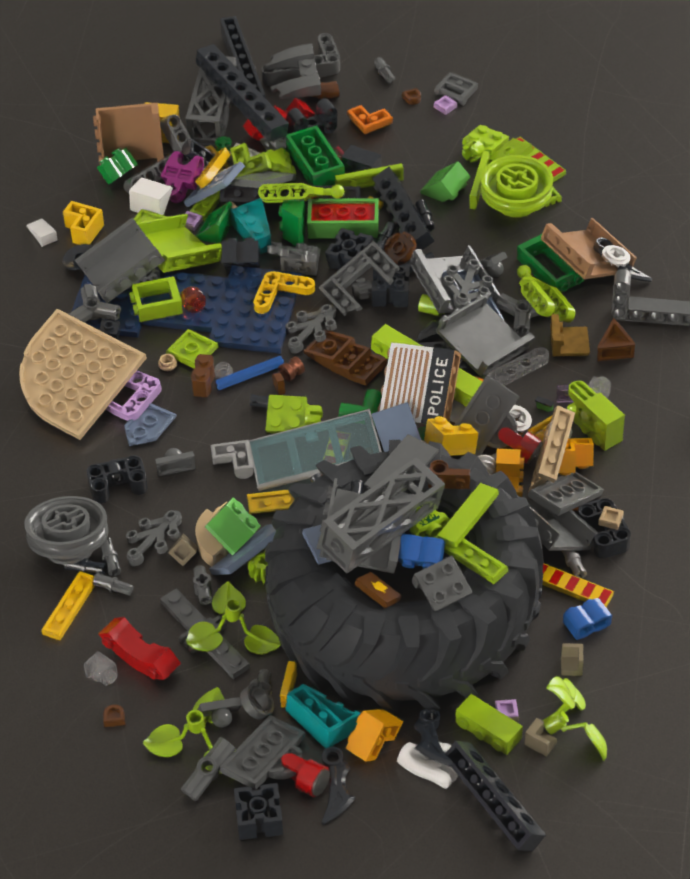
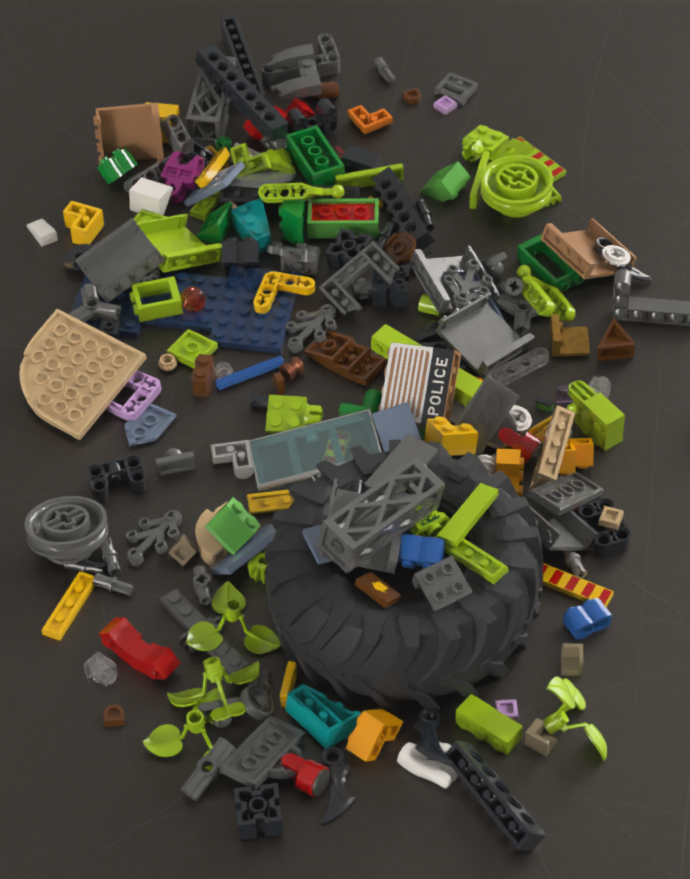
lavender tile [185,211,203,231] -> none
reddish brown plate [428,460,470,489] -> none
none -> lime plant [167,657,260,721]
none -> dark grey axle [496,277,523,296]

